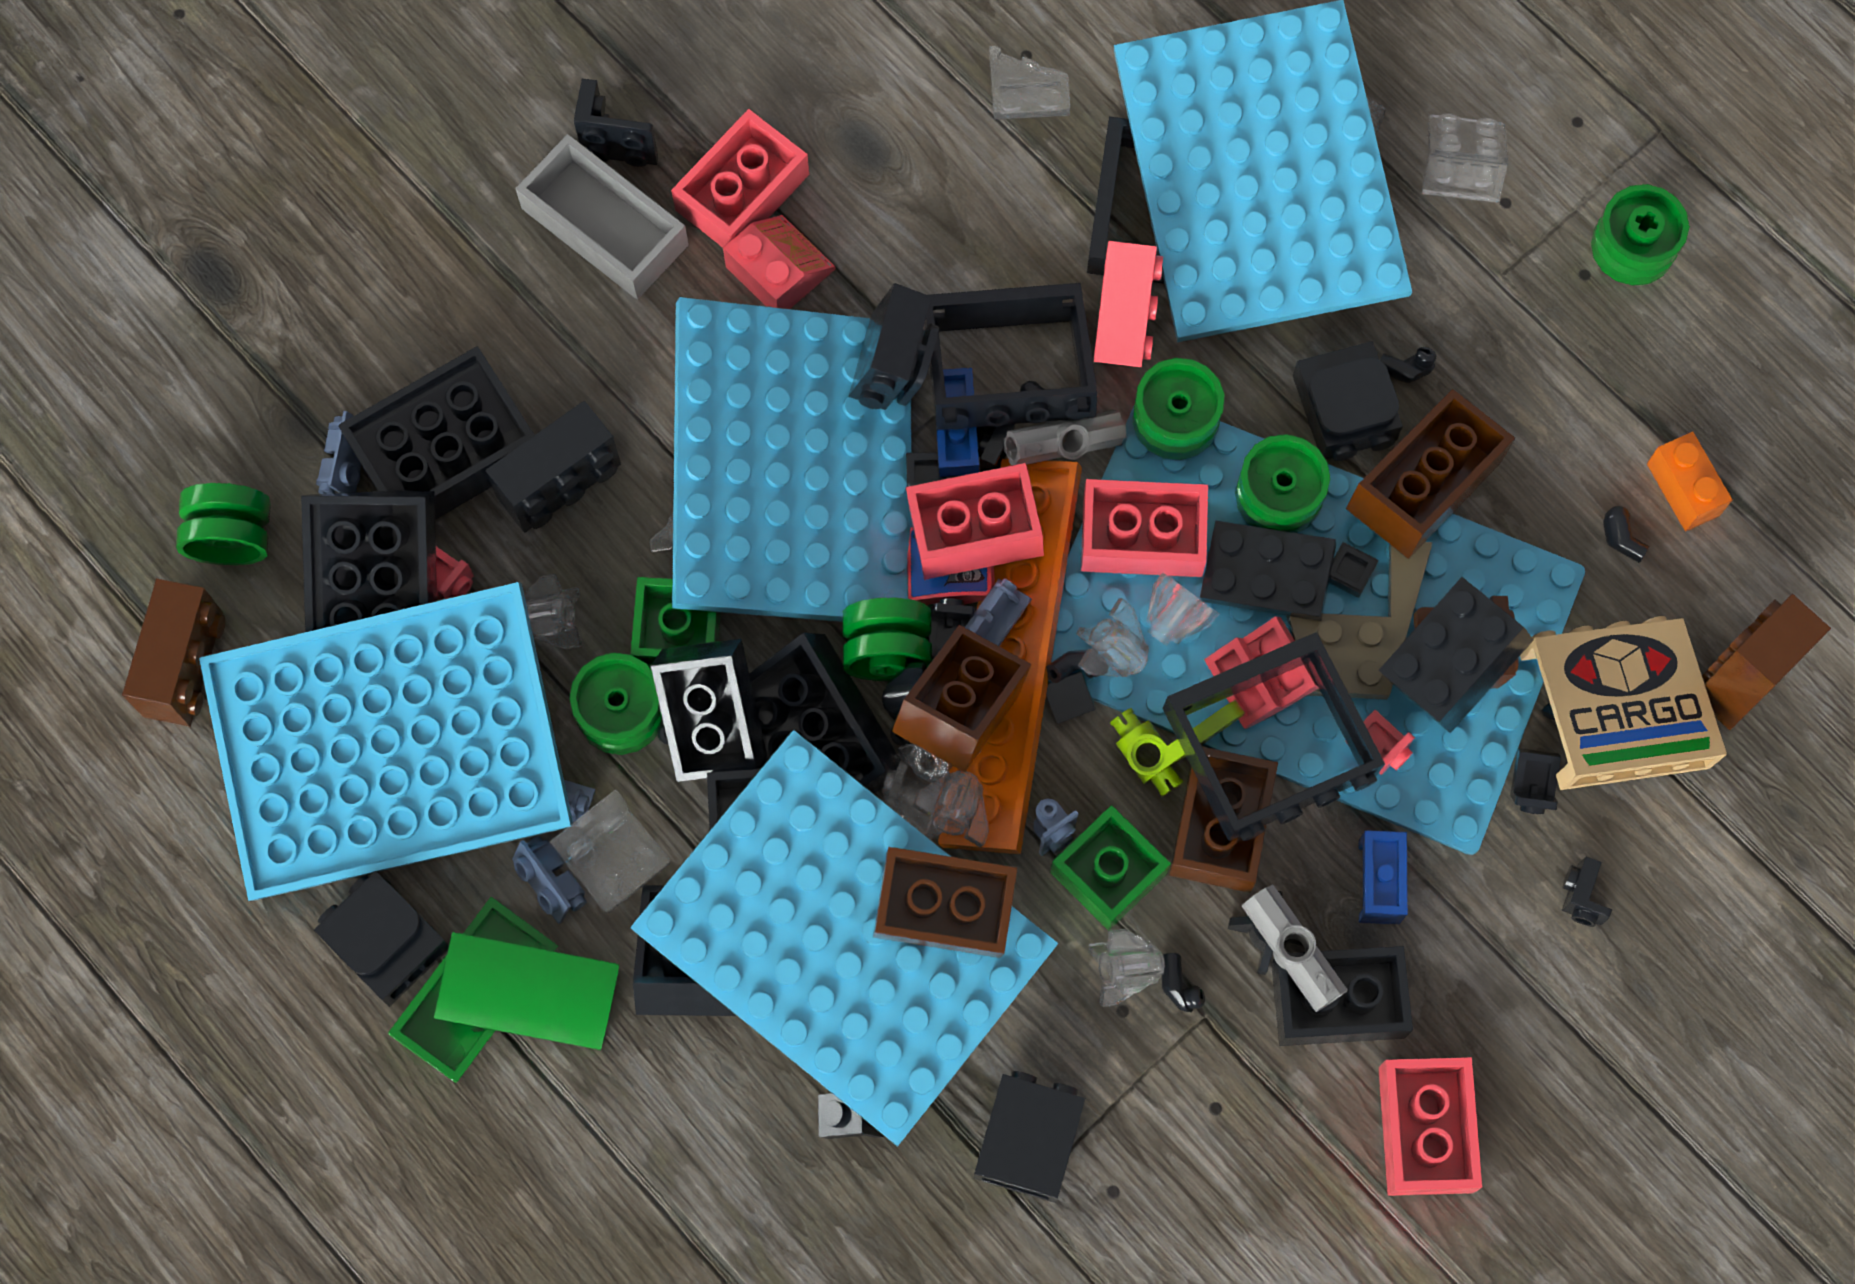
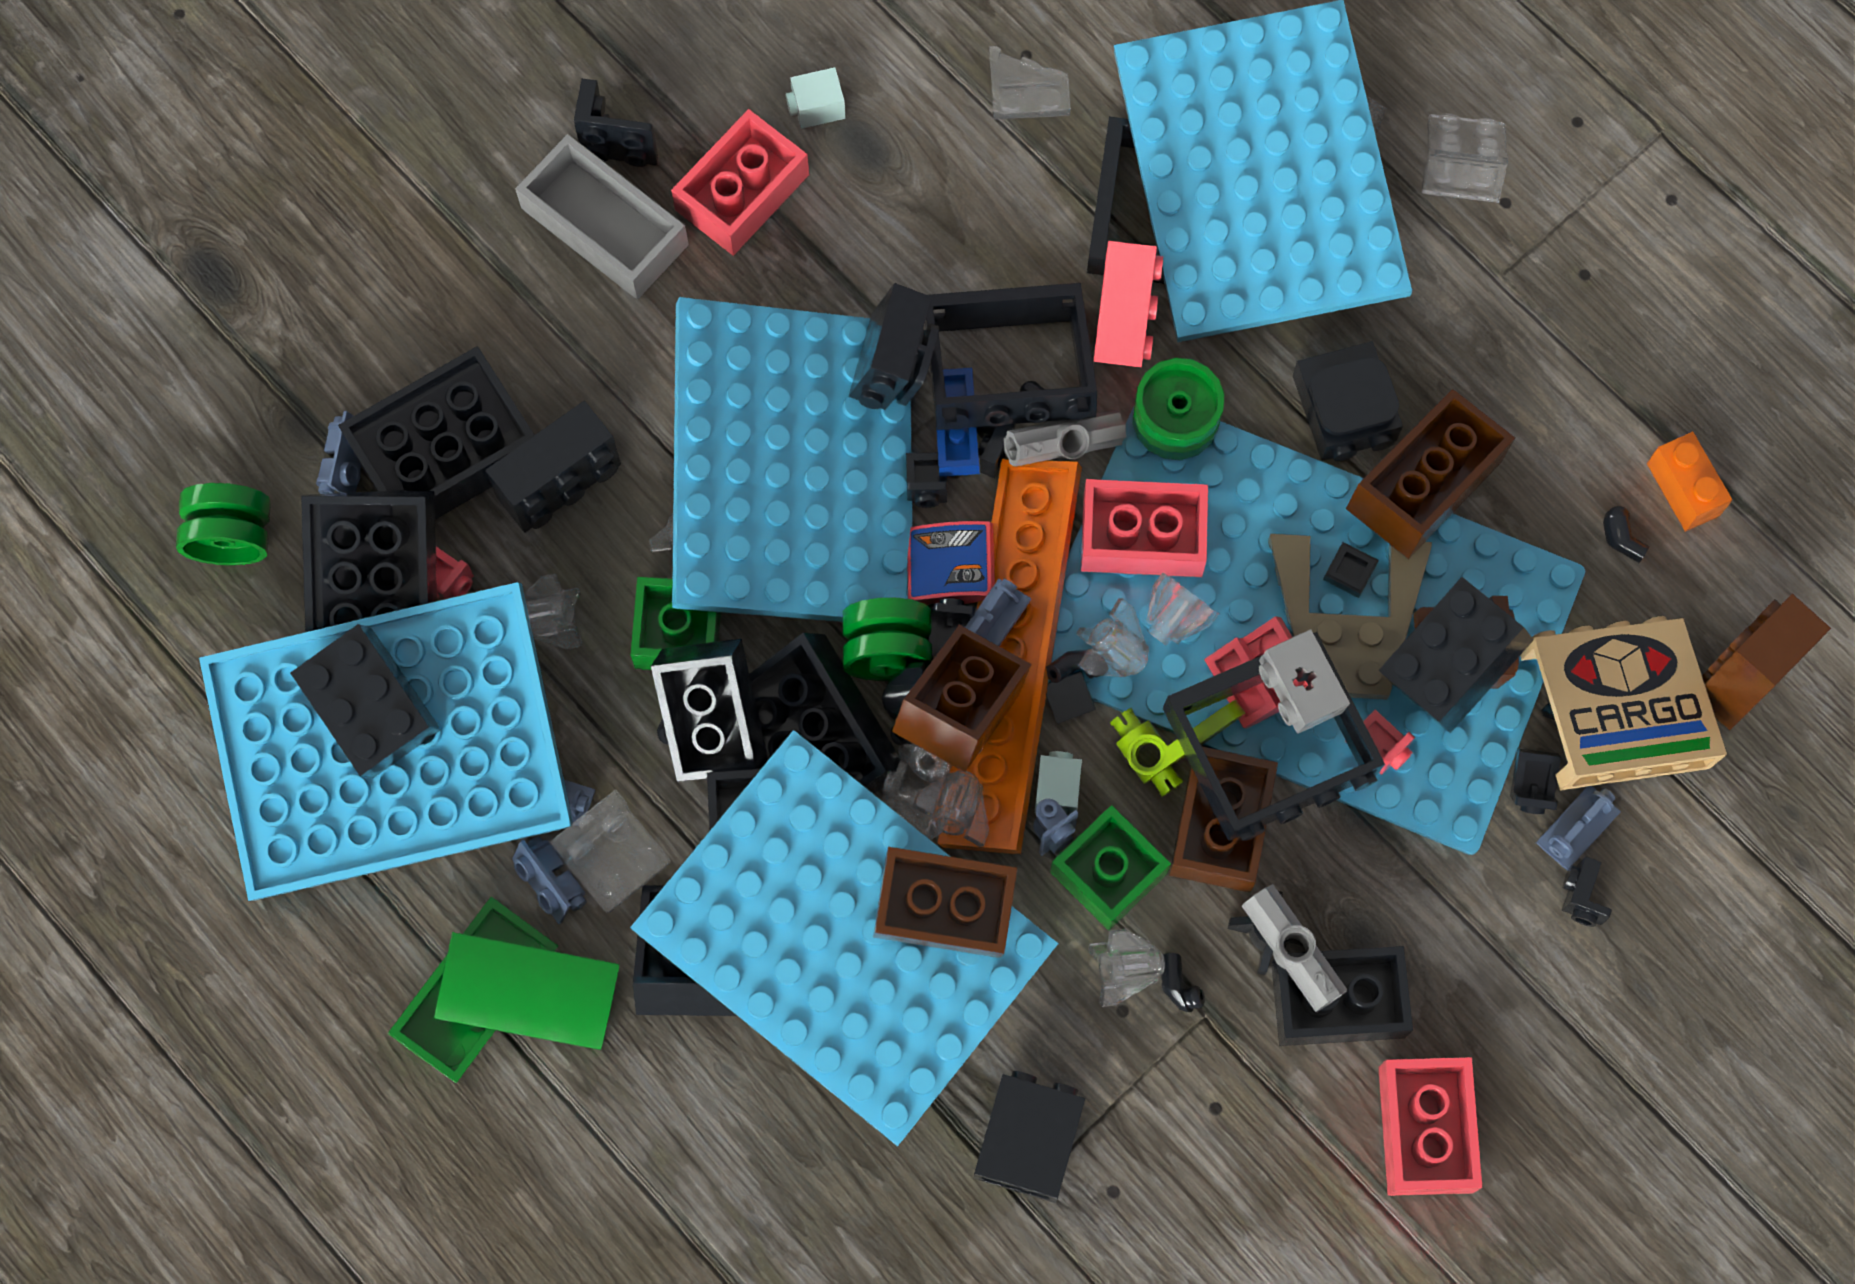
reddish brown brick [122,578,225,727] -> none
black brick [314,871,449,1007] -> none
green wheel [569,653,662,755] -> none
coral slope [723,215,835,309] -> none
bracket [818,1093,884,1139] -> none
coral brick [906,463,1044,580] -> none
black plate [1200,521,1336,621] -> none
green wheel [1235,434,1331,533] -> none
blue panel [1358,831,1408,924] -> none
black arm [1380,347,1437,383] -> none
green wheel [1591,184,1690,286] -> none
none -> black brick [290,624,441,778]
none -> light aqua brick [786,67,845,129]
none -> light aqua brick [1035,751,1082,815]
none -> light grey brick [1259,629,1350,734]
none -> sand blue hinge [1536,786,1621,871]

